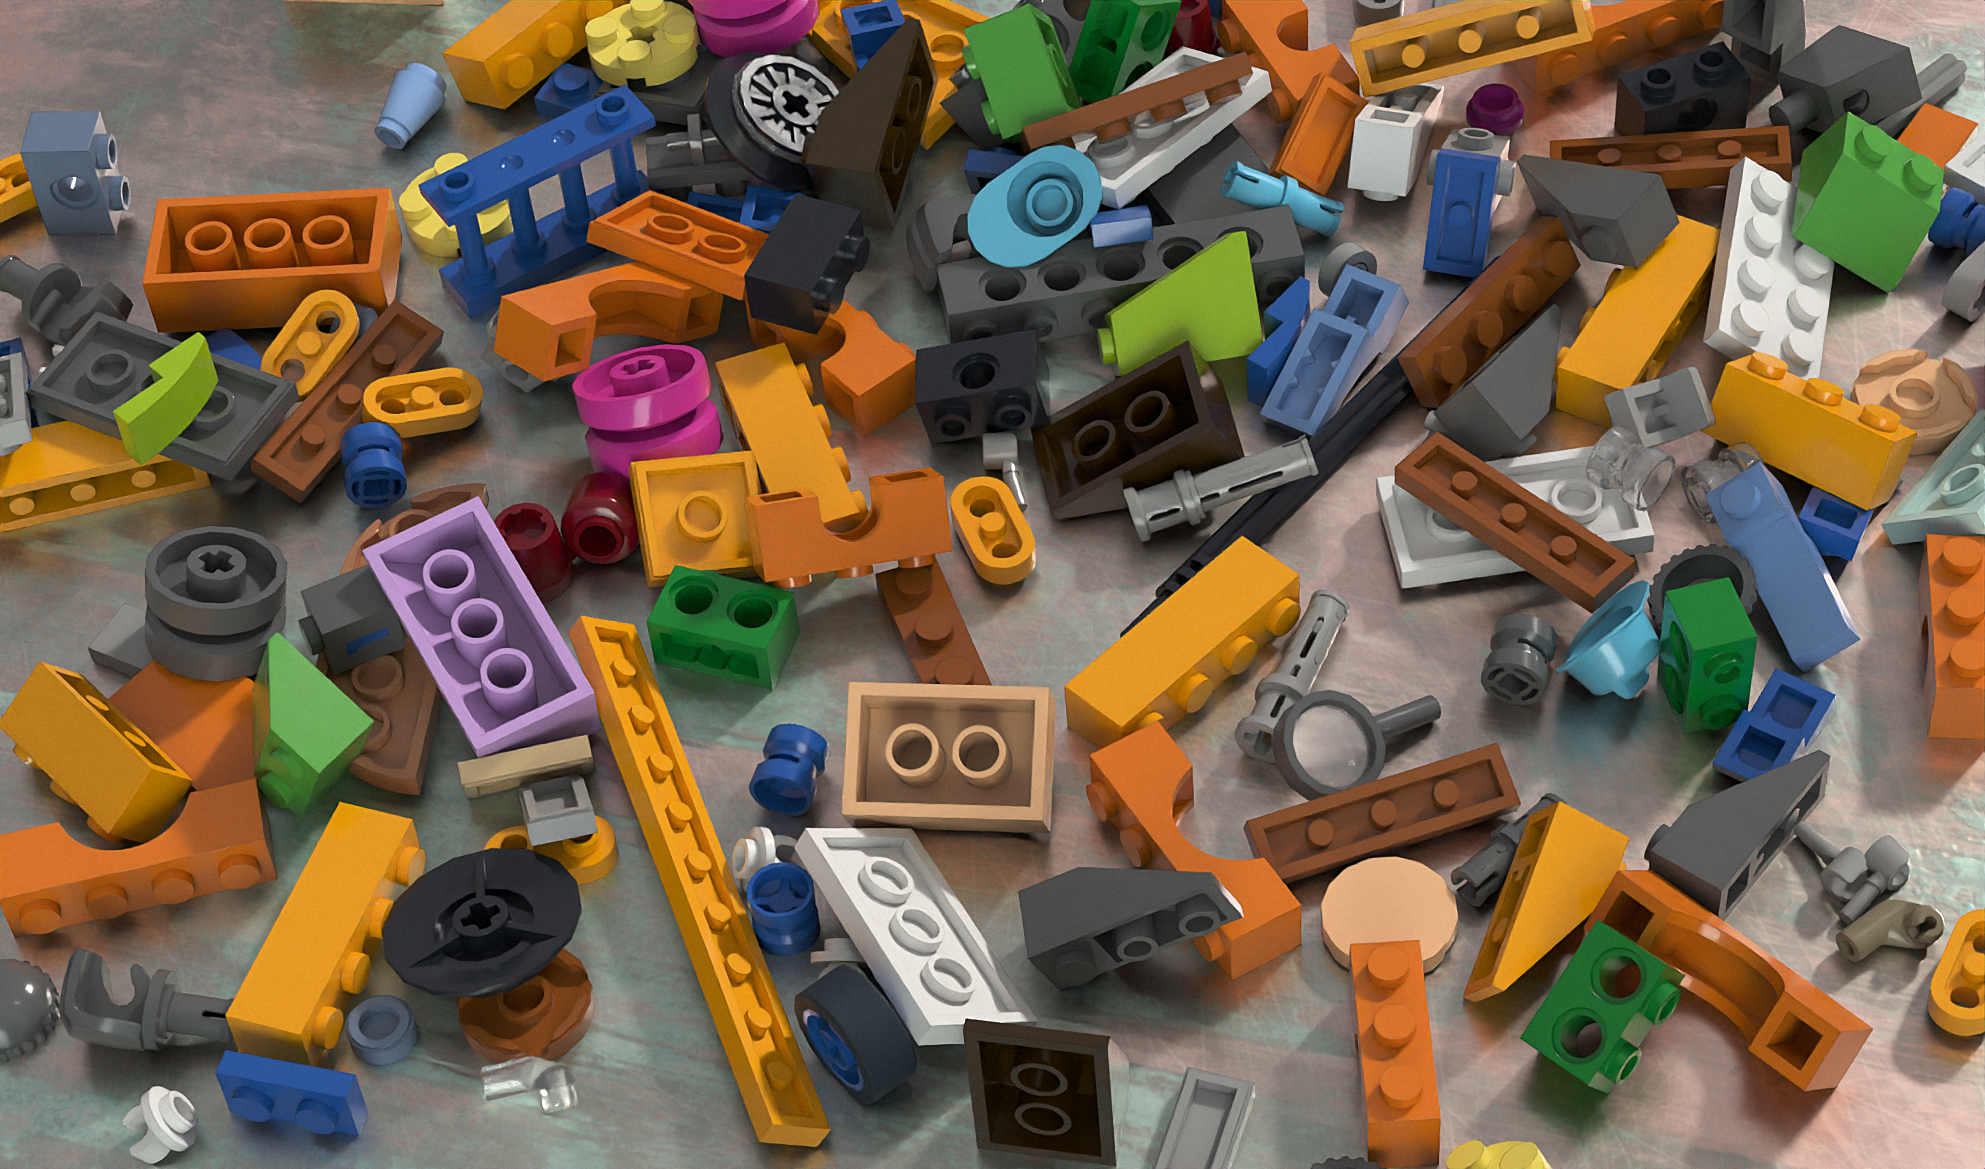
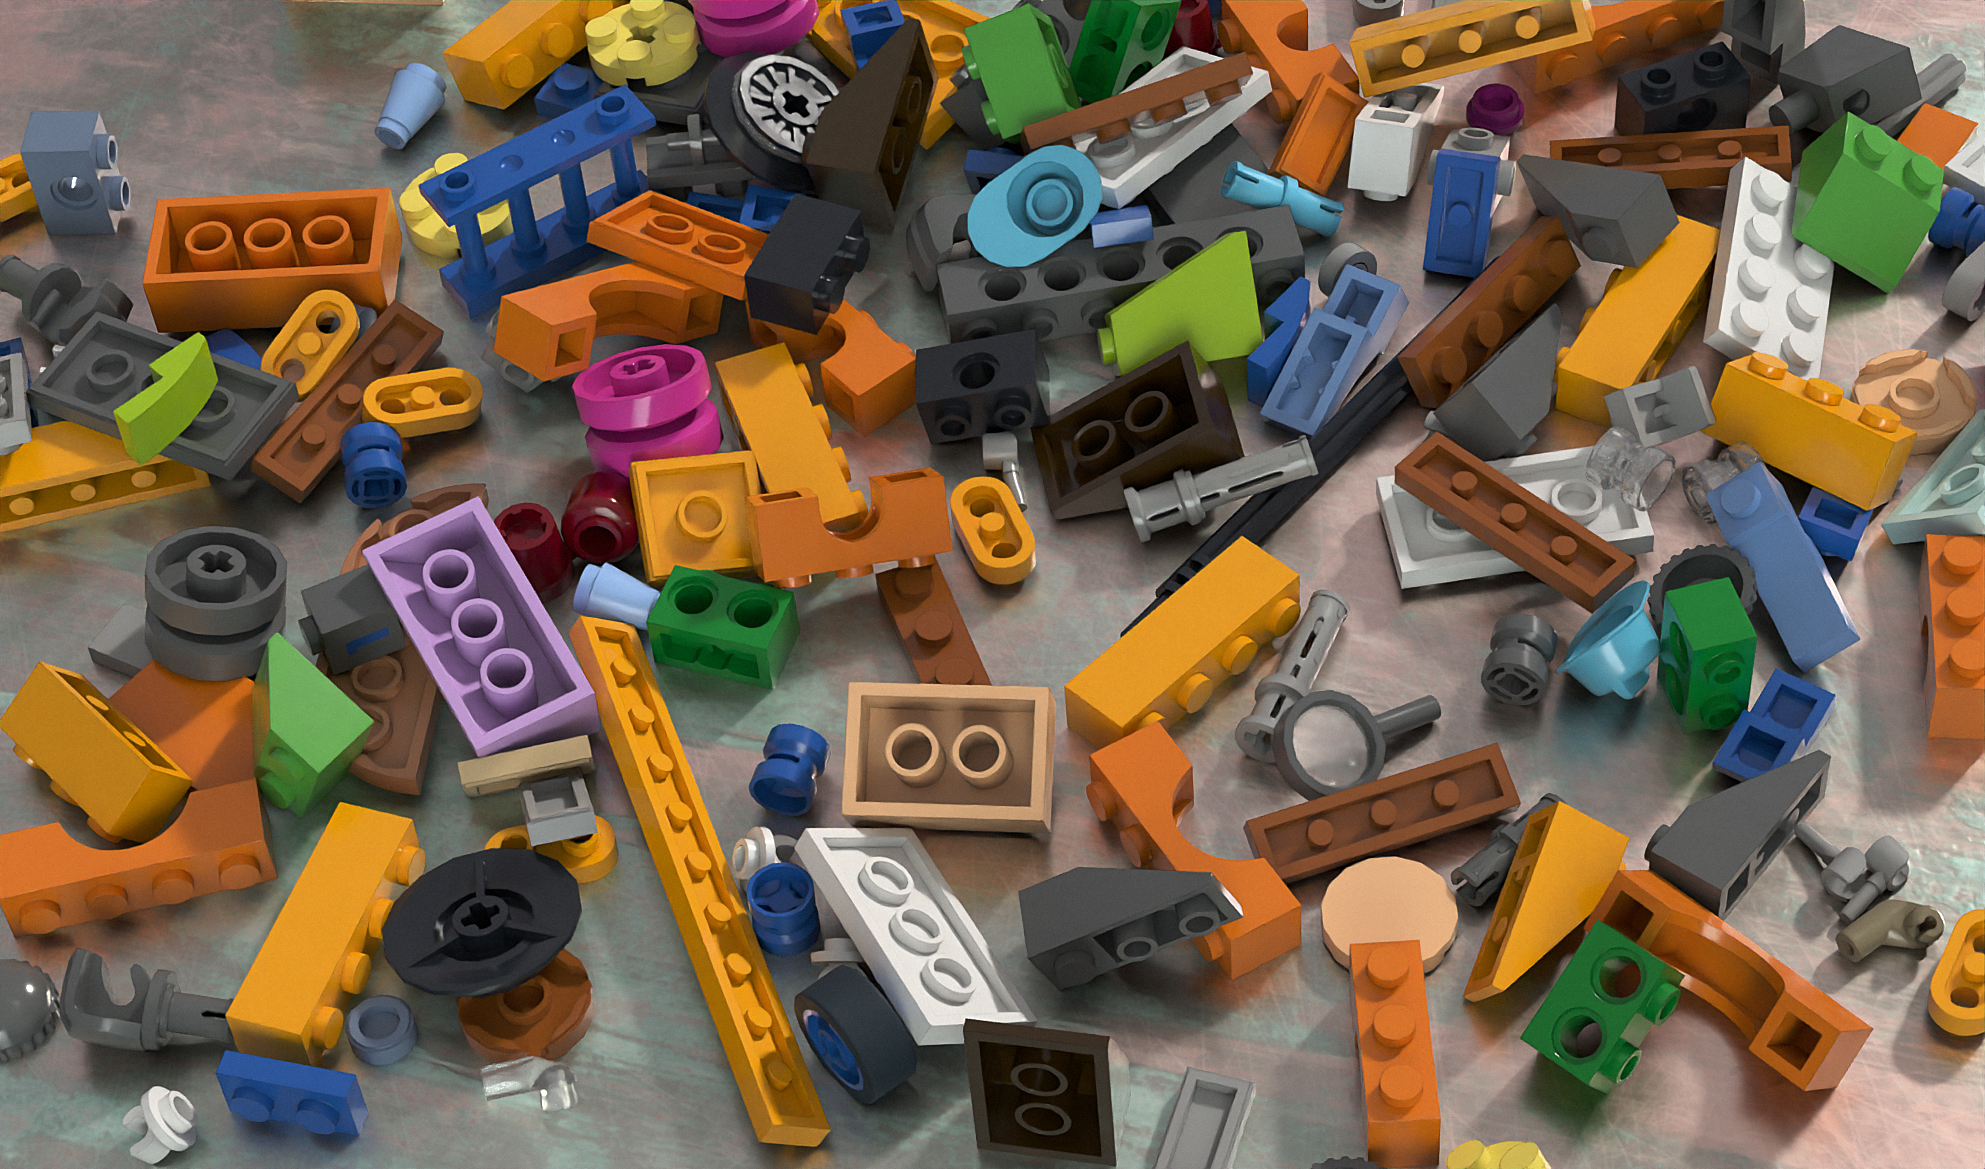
none -> light blue cone [573,563,661,631]

